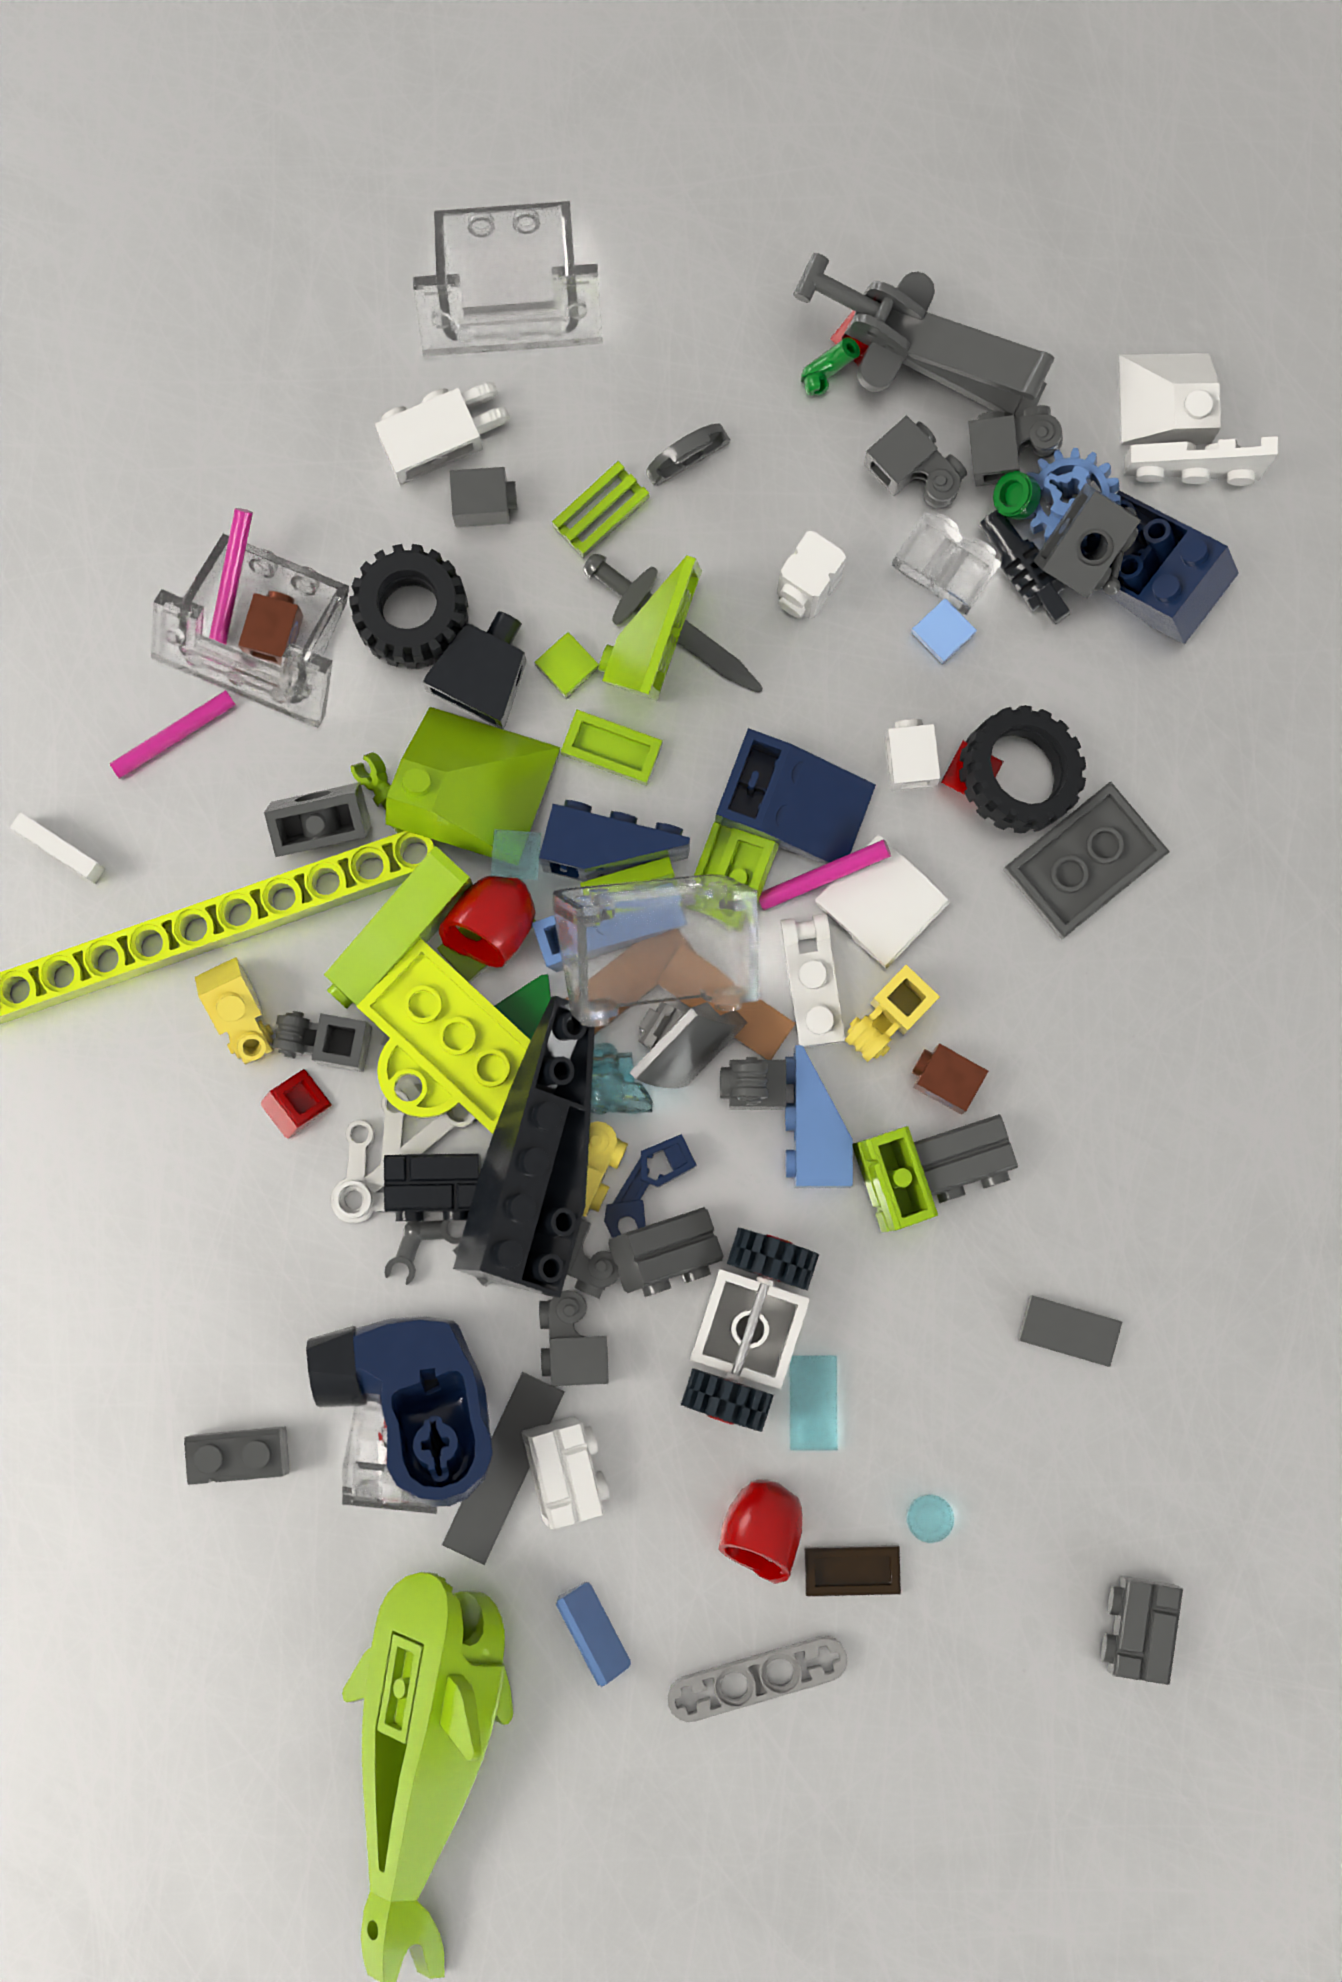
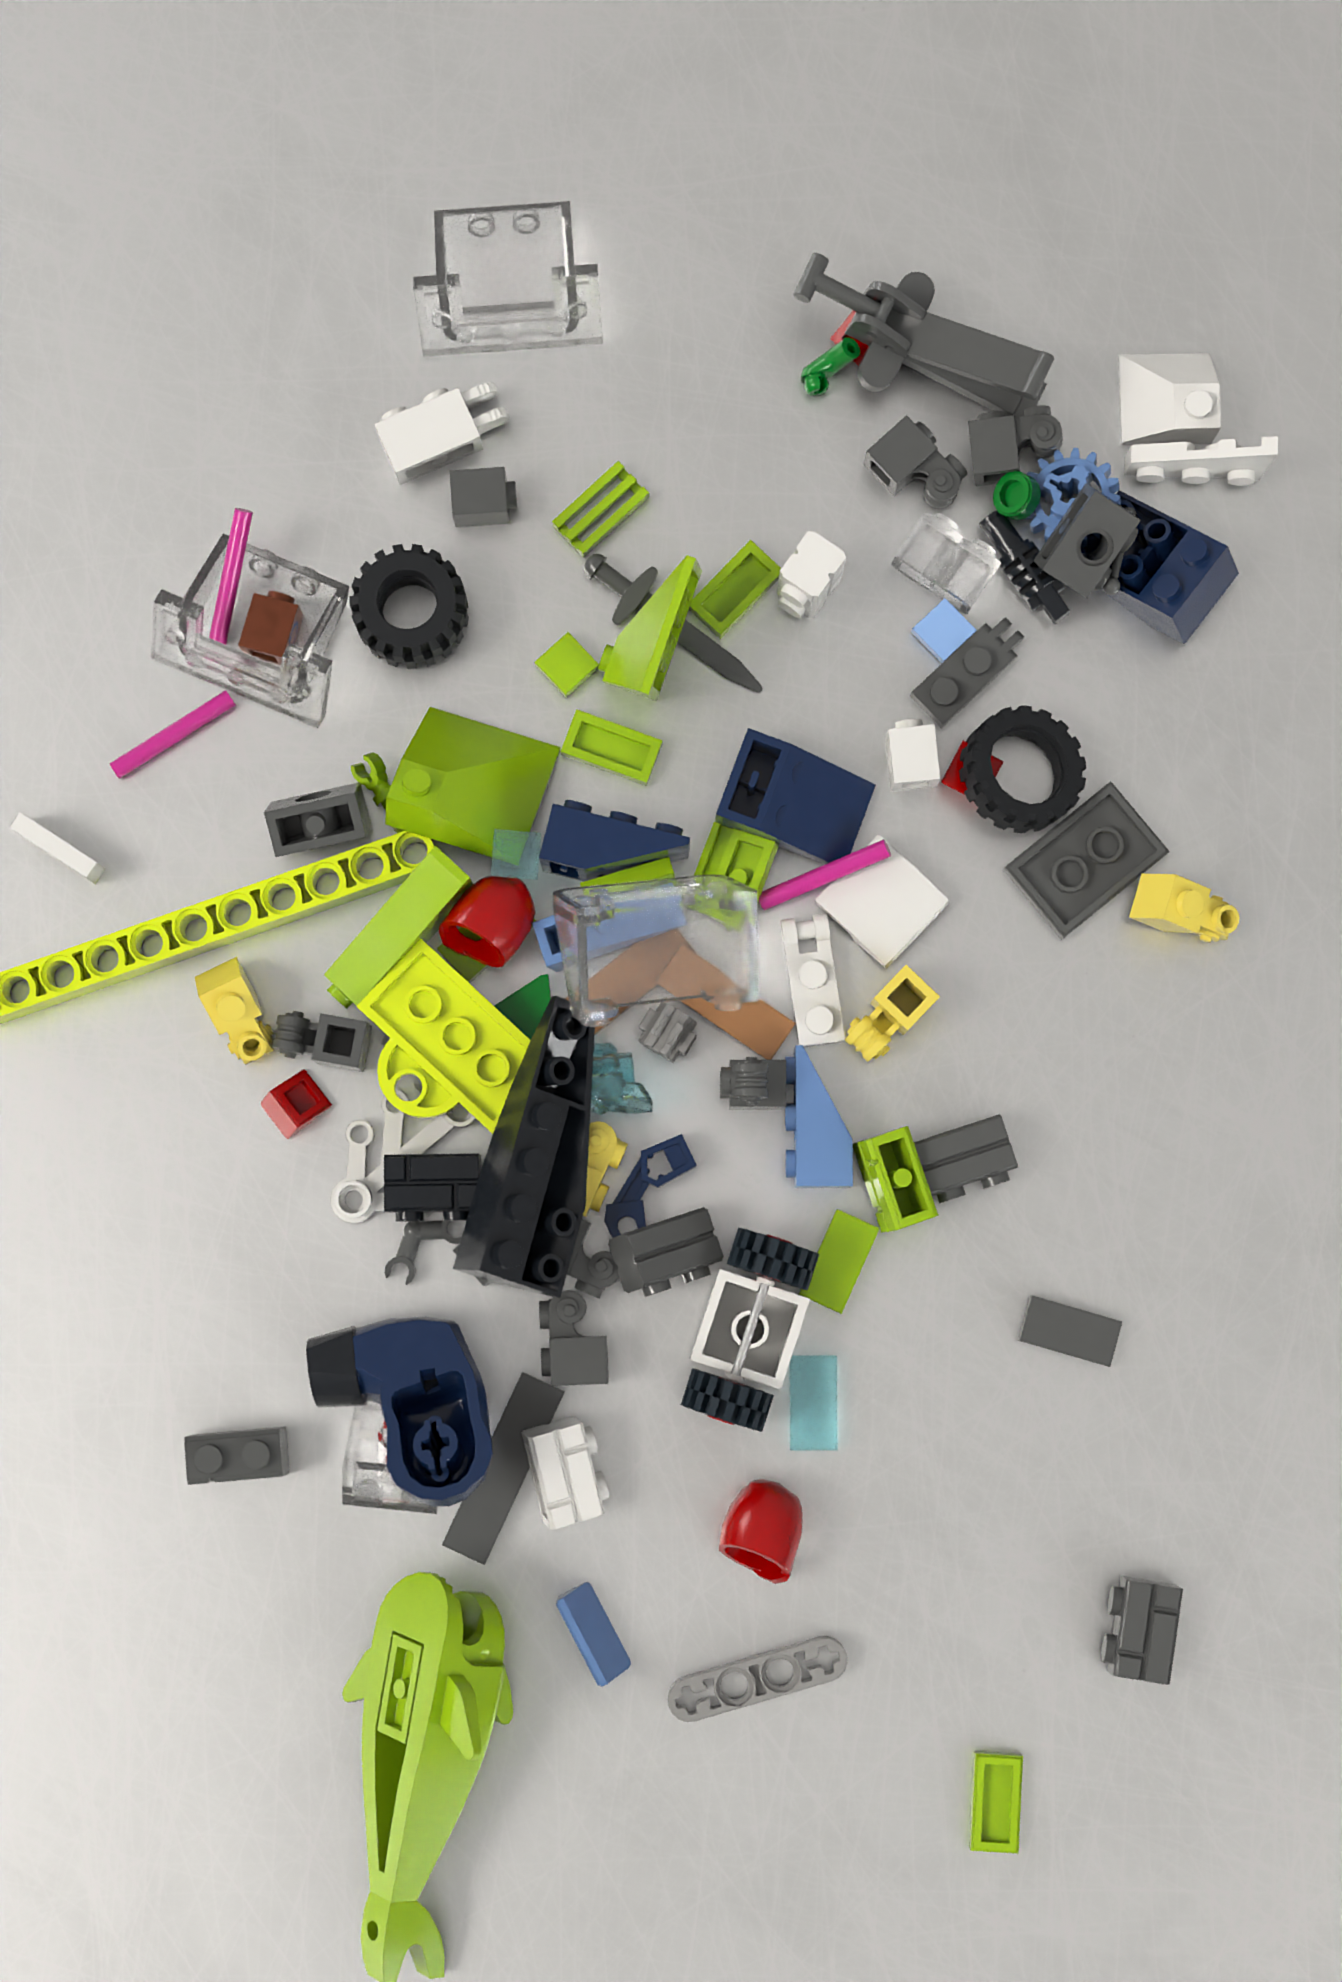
black torso [423,611,526,729] -> none
dark grey slope [629,1002,748,1089] -> none
dark grey tile [645,423,731,486] -> none
dark brown tile [804,1545,901,1596] -> none
clear light blue tile [906,1494,954,1543] -> none
copper brick [911,1043,989,1115] -> none
none -> lime tile [689,540,781,639]
none -> lime tile [798,1209,880,1314]
none -> dark grey hinge [910,617,1025,728]
none -> lime tile [969,1751,1023,1854]
none -> light yellow brick [1129,873,1239,943]

